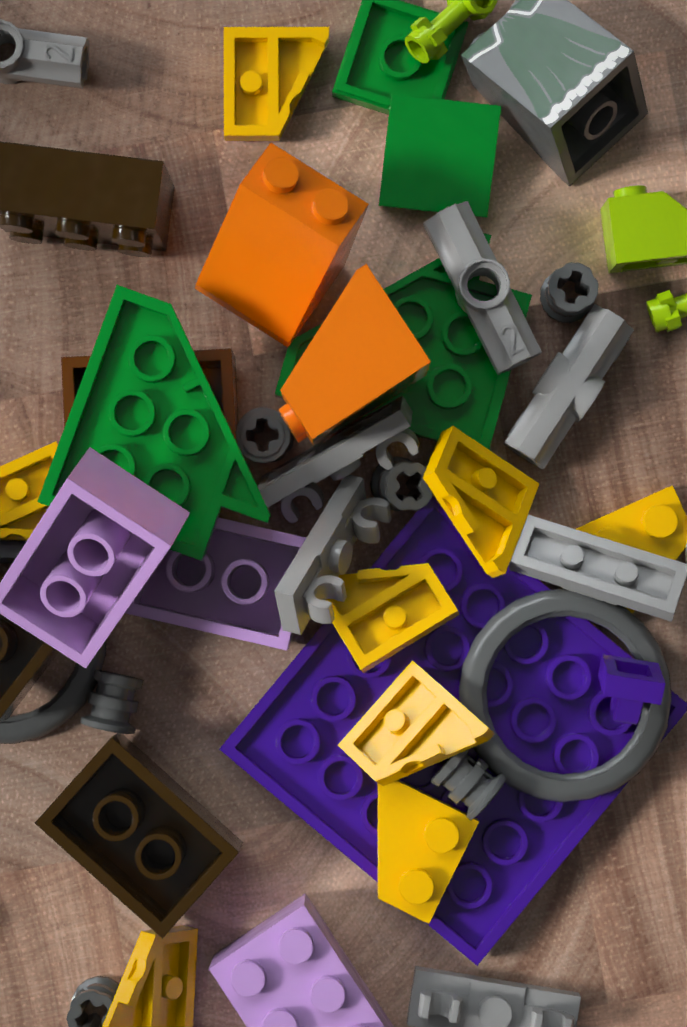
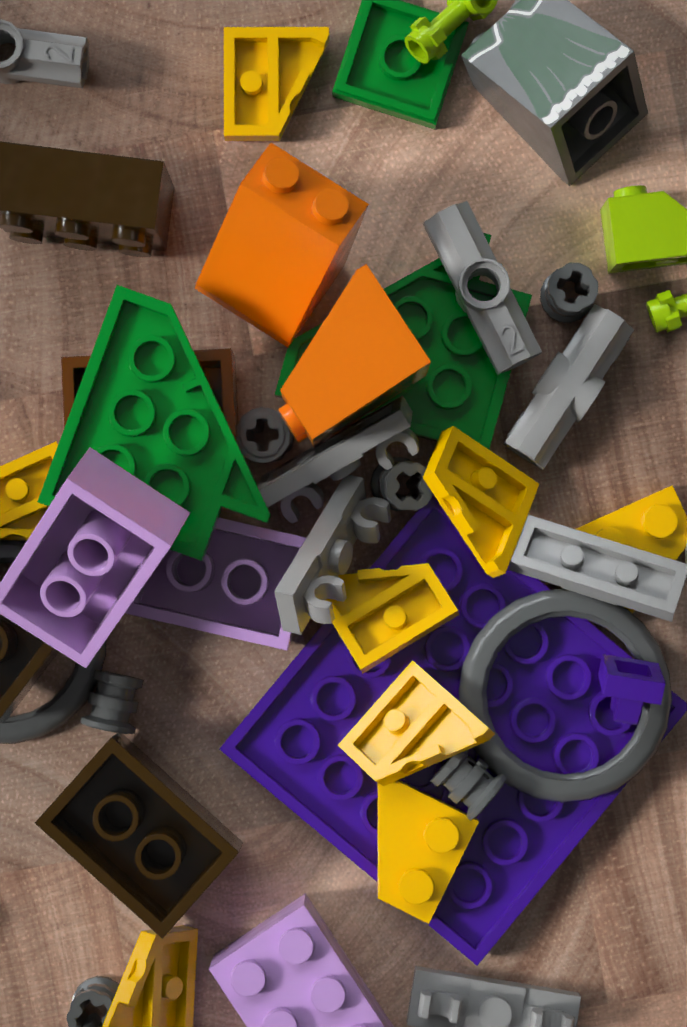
green tile [379,94,501,218] -> none

